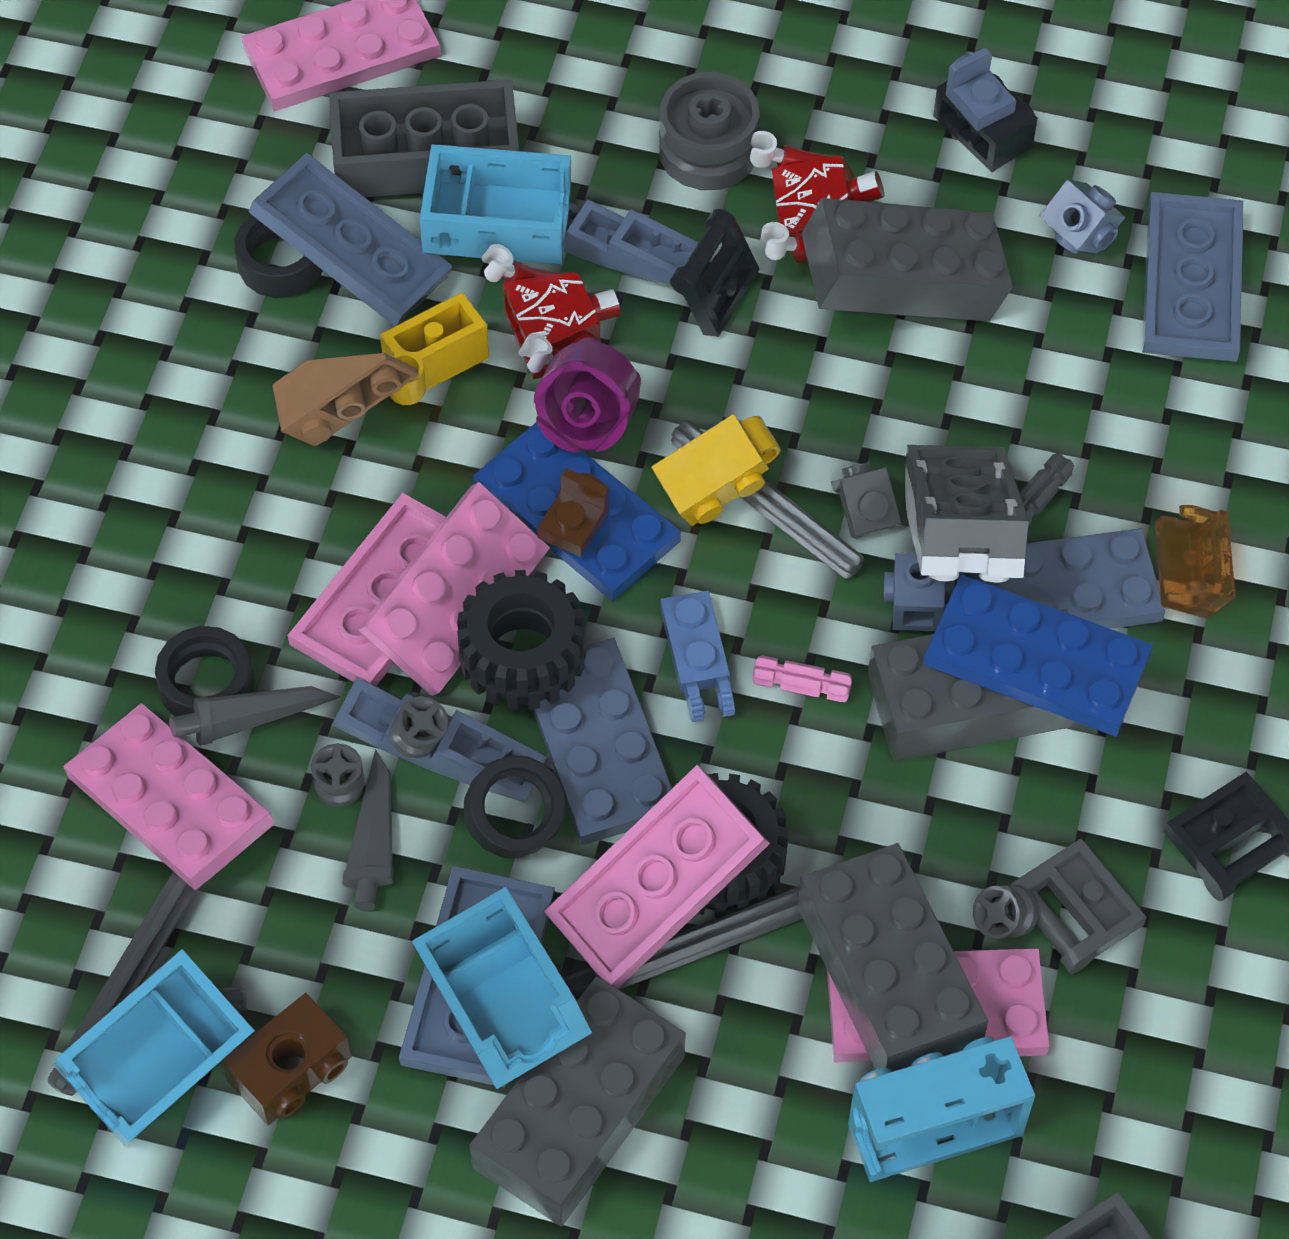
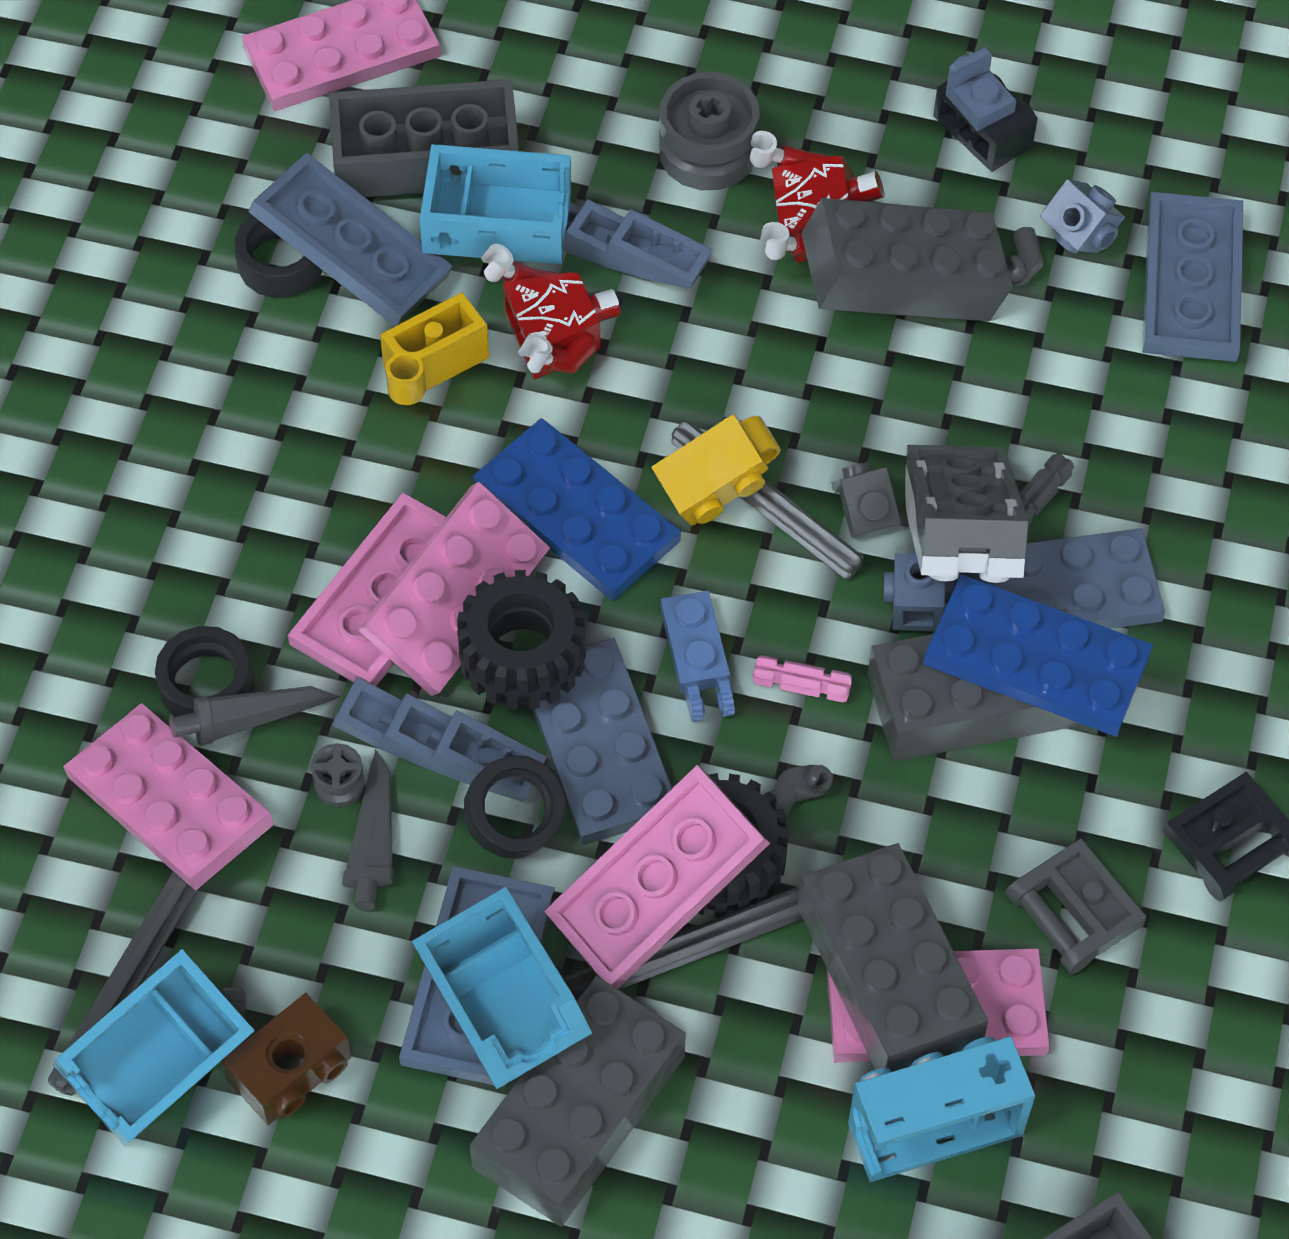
medium nougat slope [272,353,419,447] -> none
dark grey wheel [389,696,448,759] -> none
magenta brick [534,337,641,453] -> none
reddish brown bracket [537,468,609,557] -> none
black plate [670,209,760,337] -> none
dark grey wheel [973,885,1039,939] -> none
clear orange hinge [1155,505,1236,619] -> none
none -> dark grey arm [771,765,833,818]
none -> dark grey arm [1006,227,1044,287]

